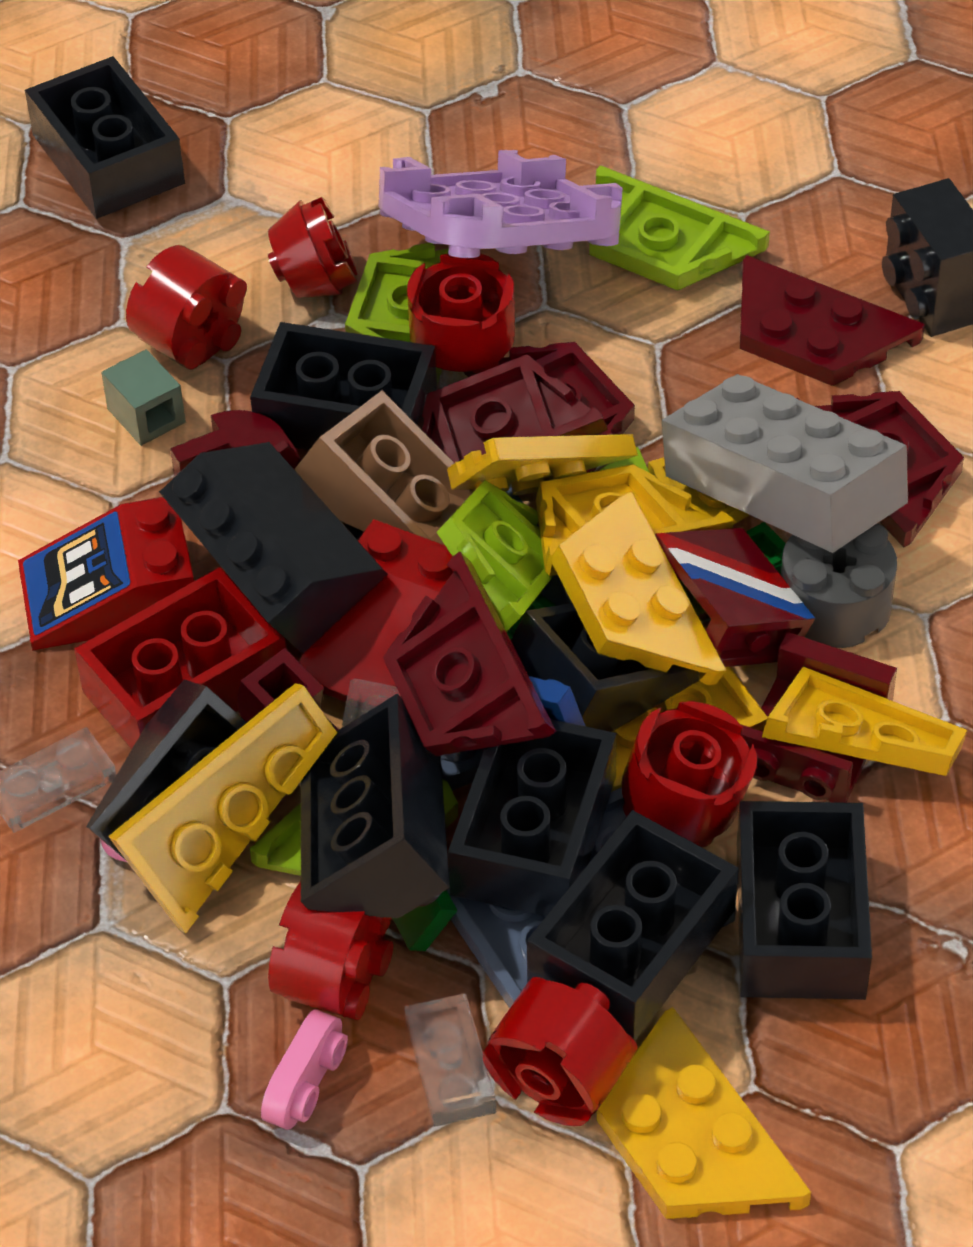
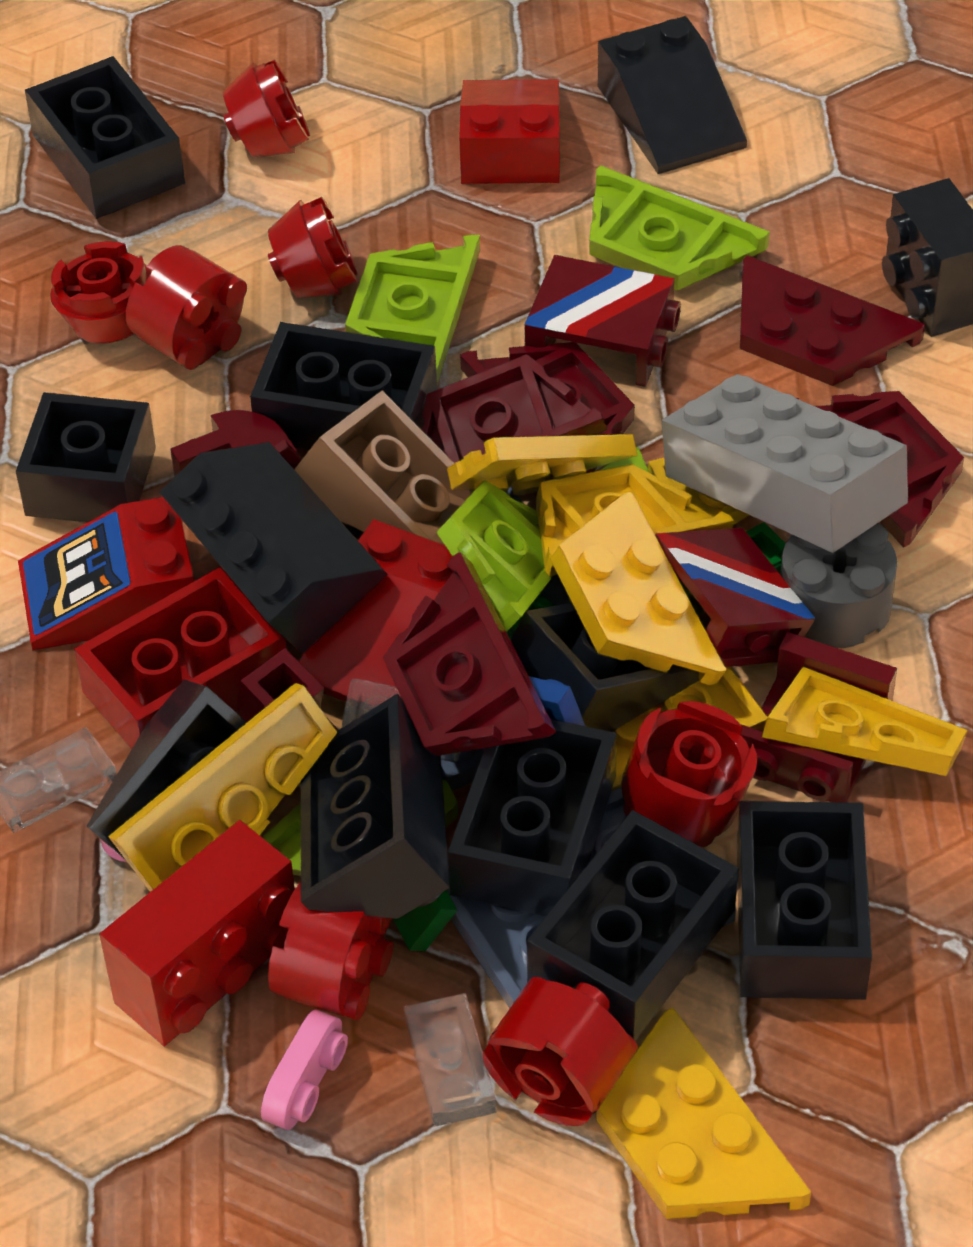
sand green brick [101,349,186,446] -> none
lavender plate [378,150,623,258] -> none
red brick [407,253,515,374] -> none
none -> black brick [16,392,156,522]
none -> red cone [50,241,152,343]
none -> red brick [99,820,295,1047]
none -> red cone [223,60,310,157]
none -> red slope [459,79,560,184]
none -> dark red panel [524,255,681,387]
none -> black slope [598,16,747,174]

